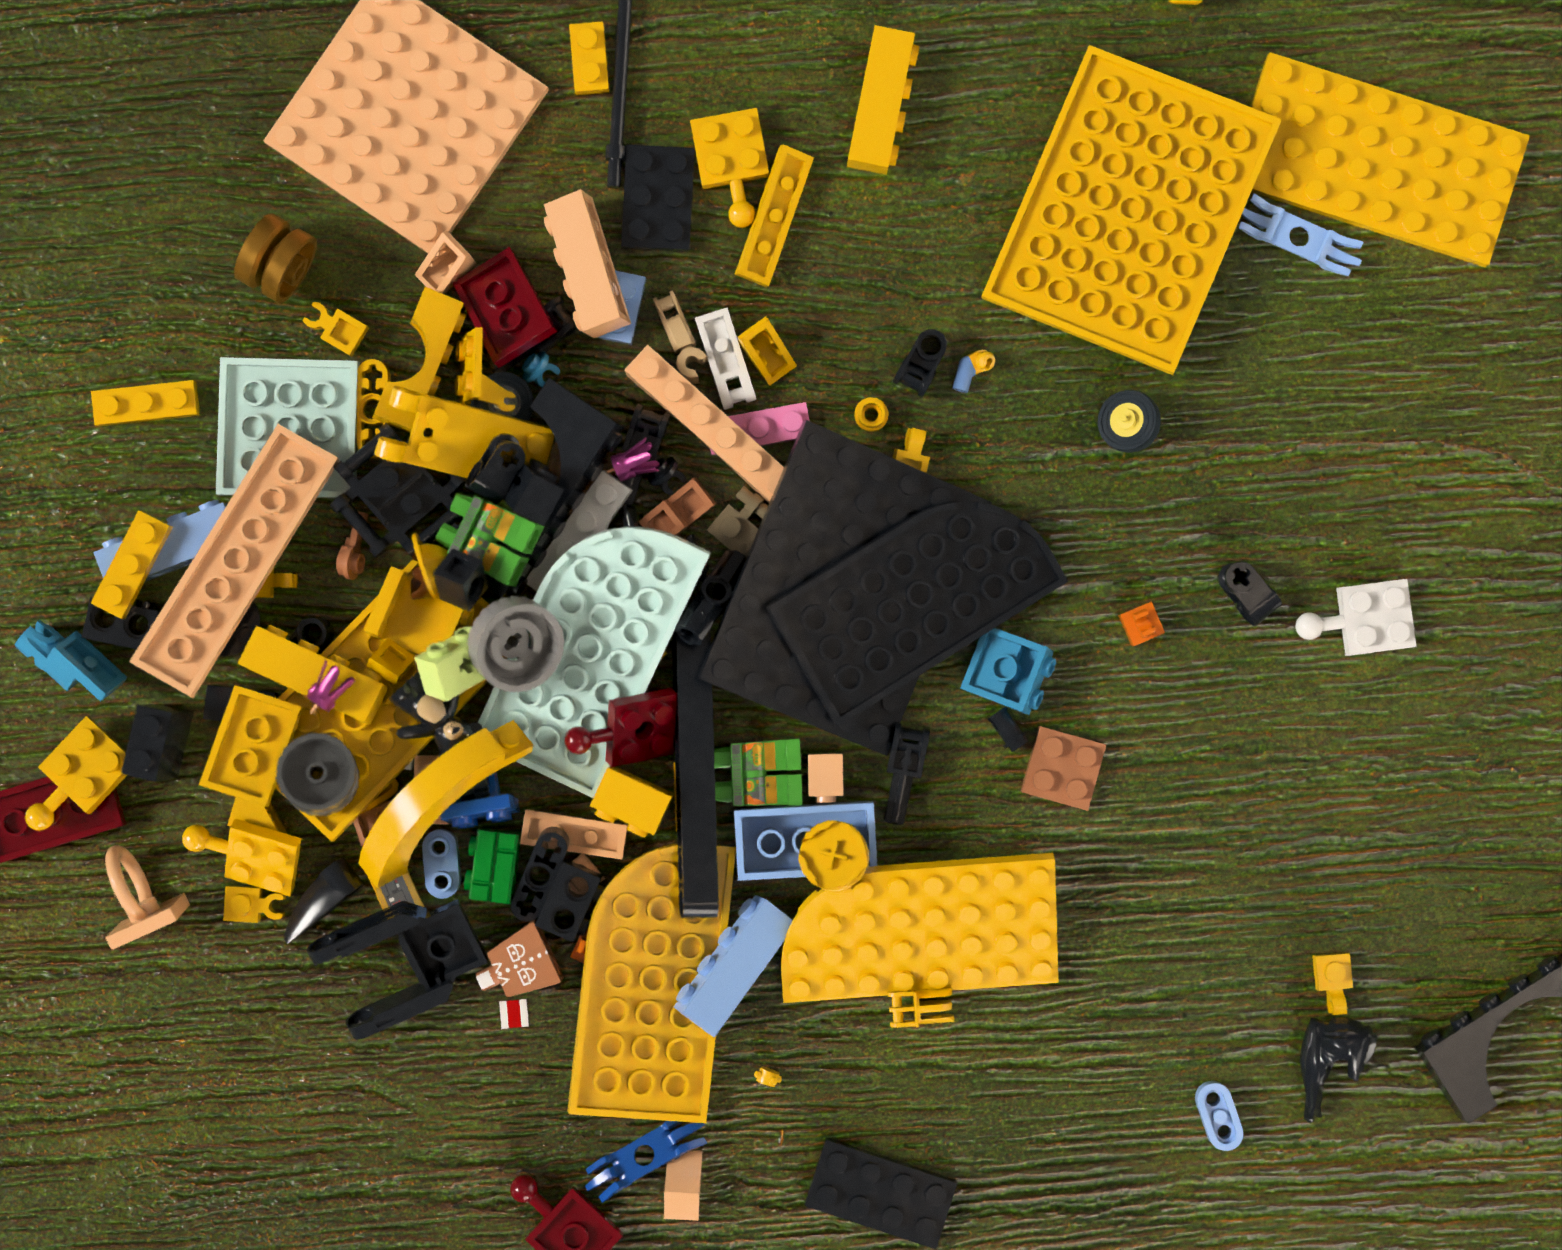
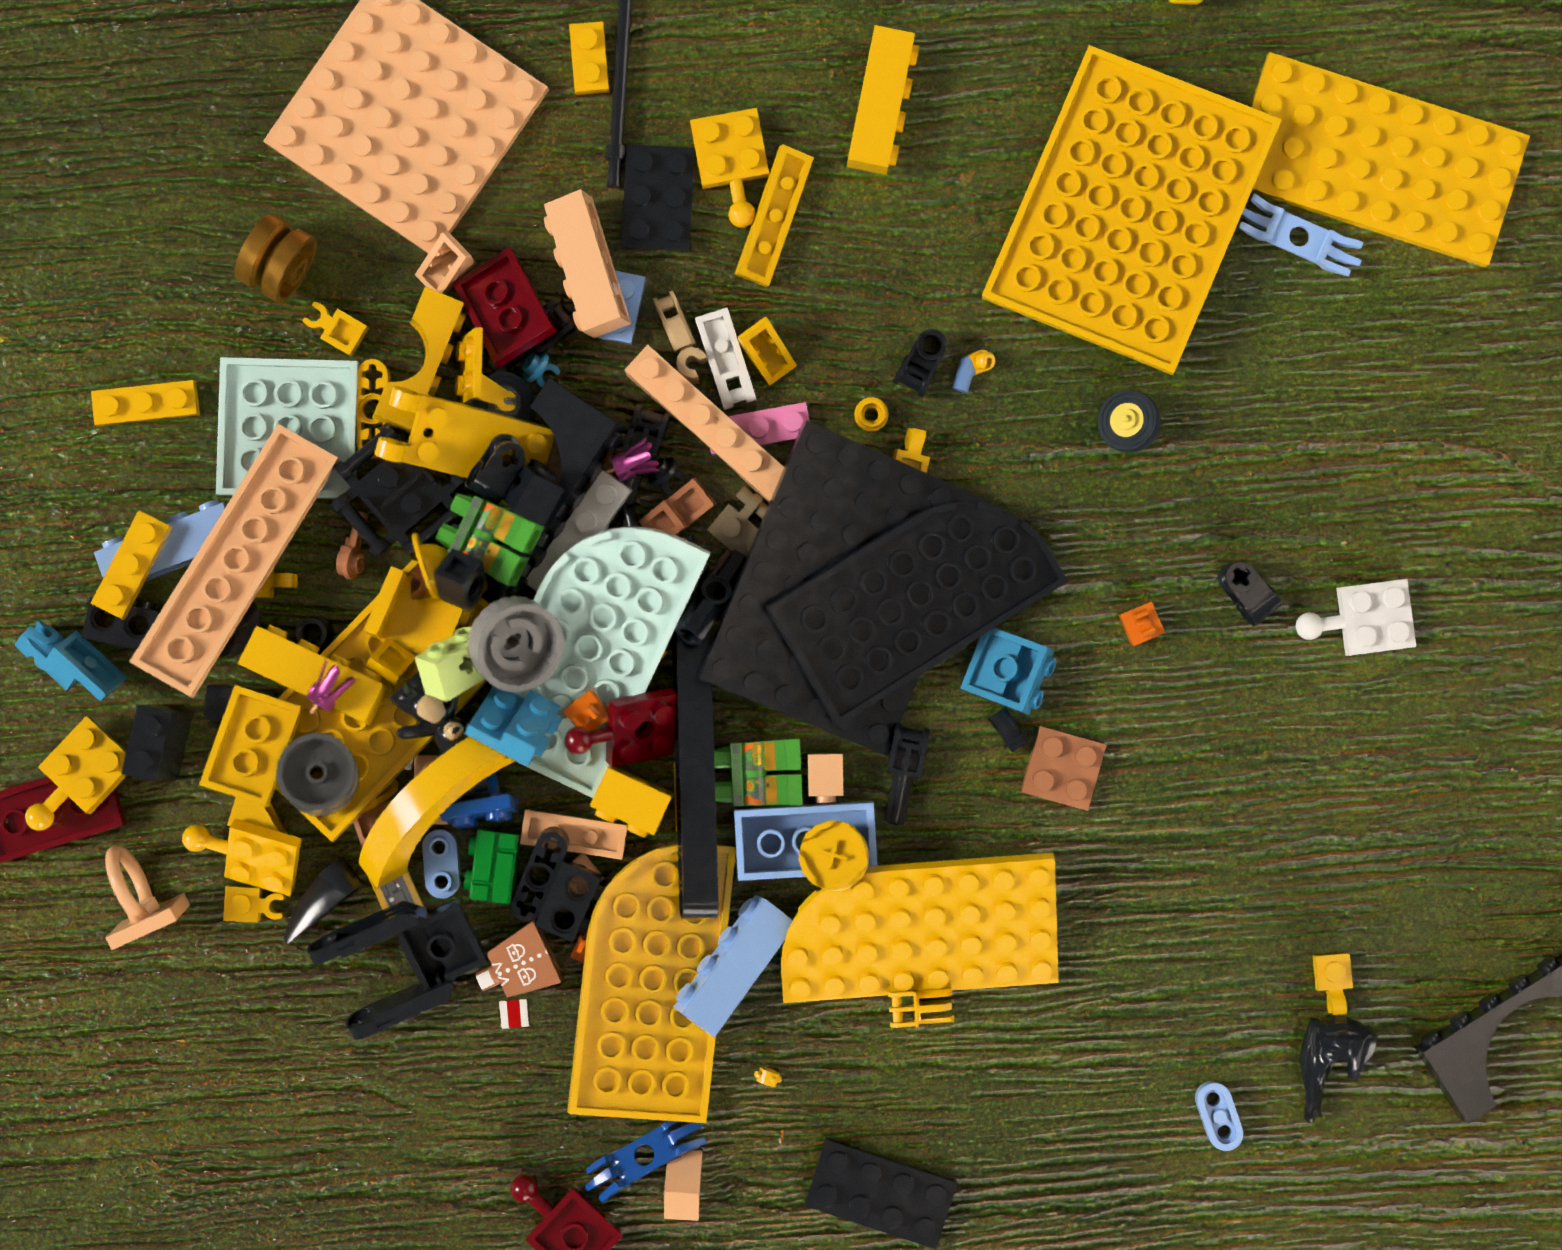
none -> dark azure plate [465,686,563,767]
none -> orange tile [563,687,608,731]

